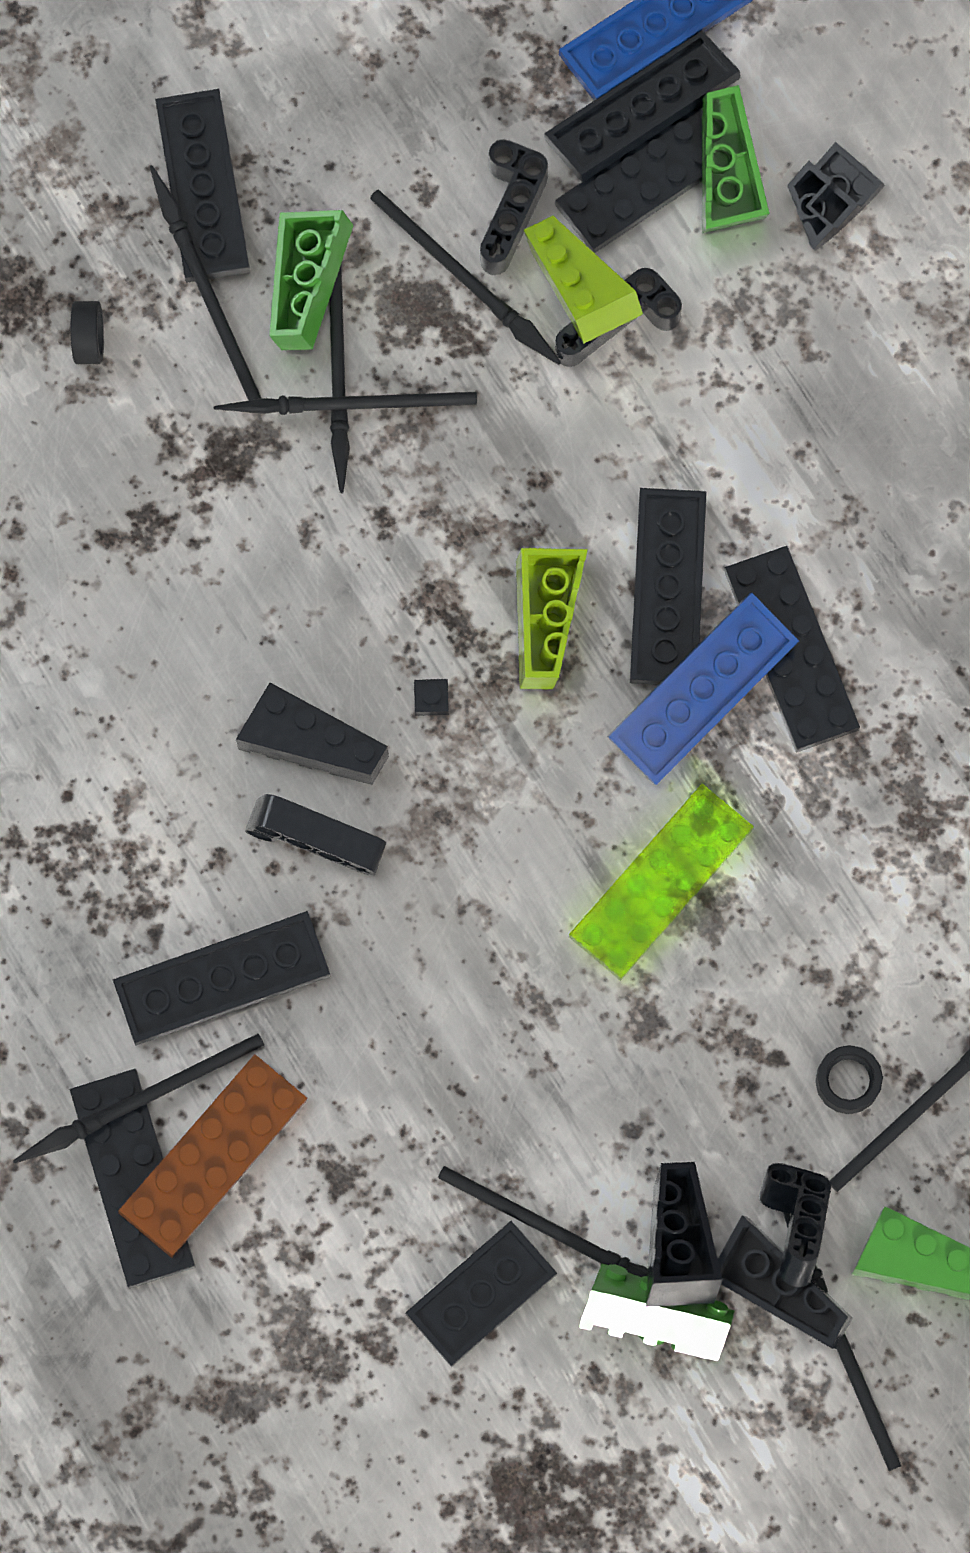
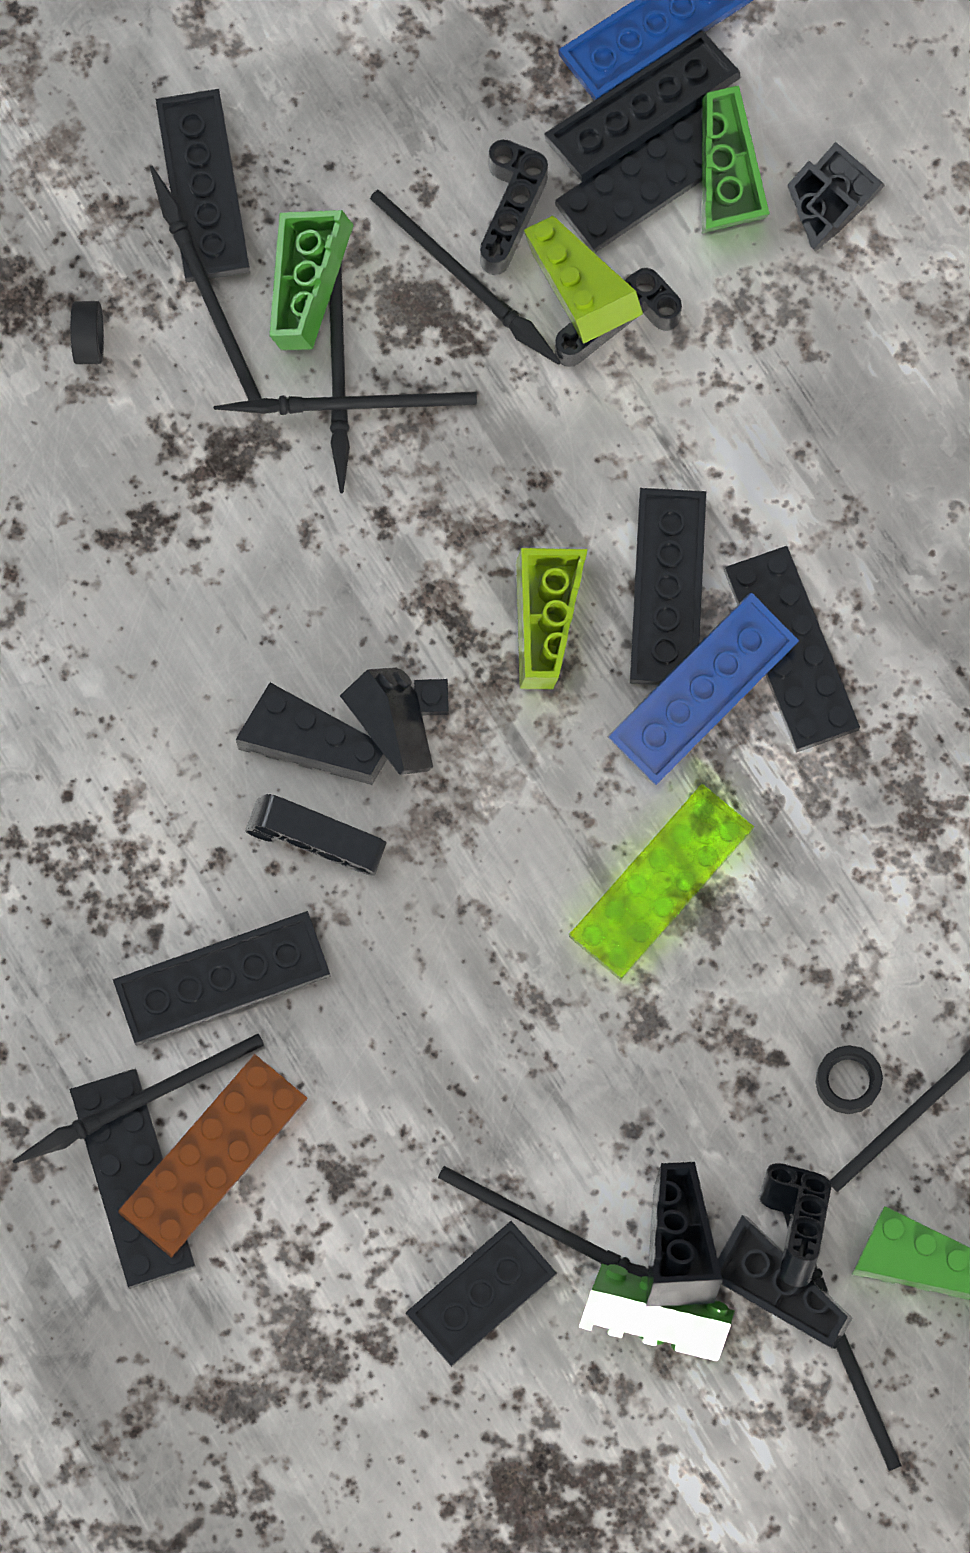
none -> black slope [340,667,433,775]

